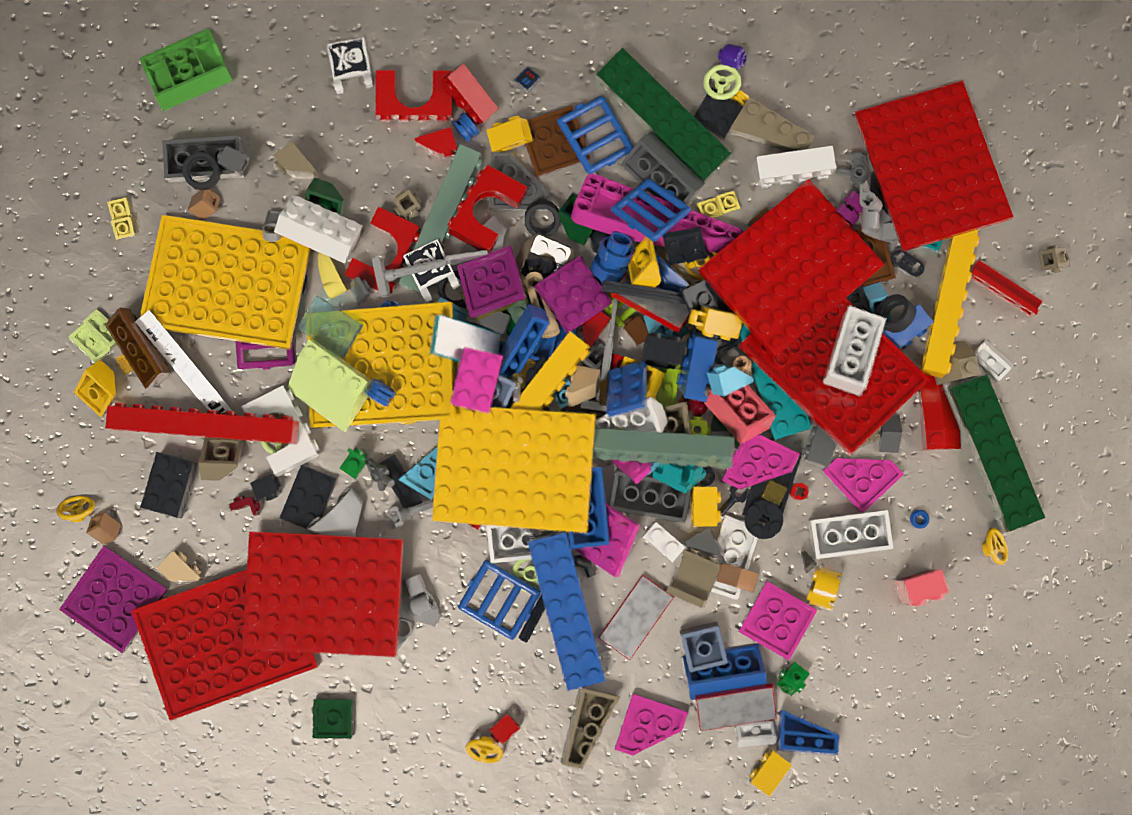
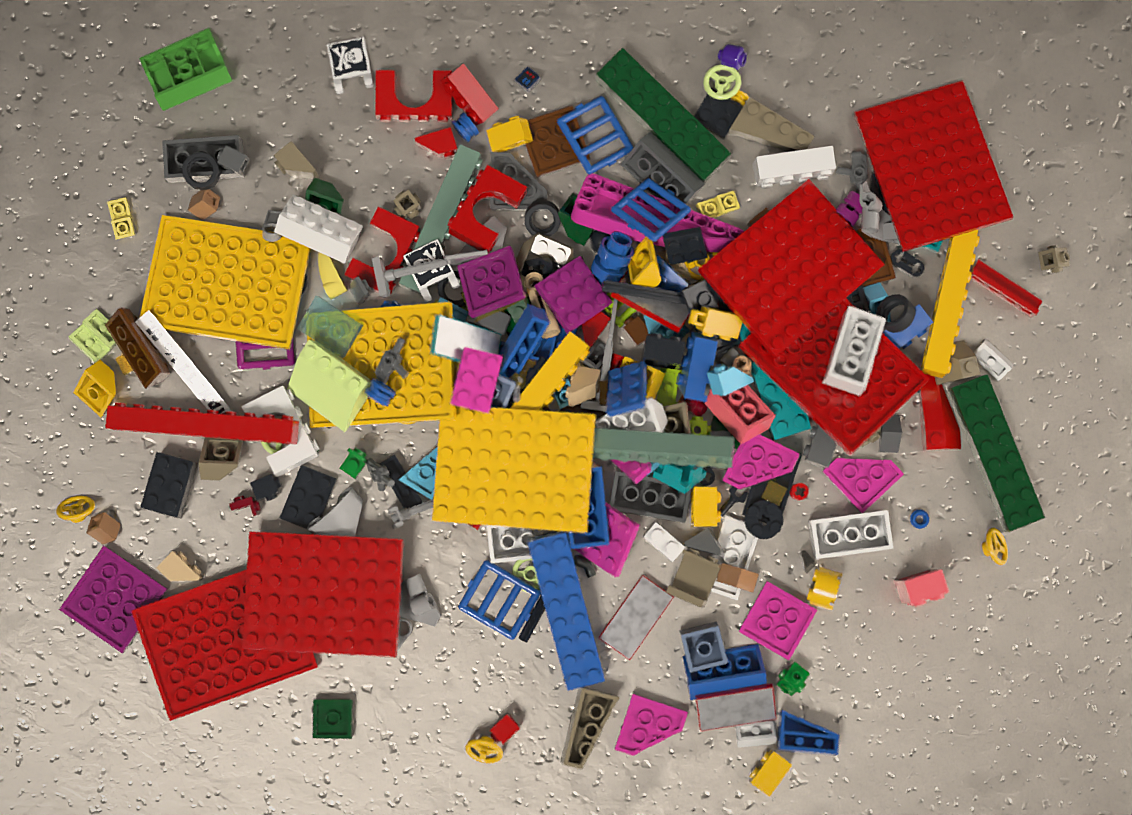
none -> dark grey piece [375,337,409,384]

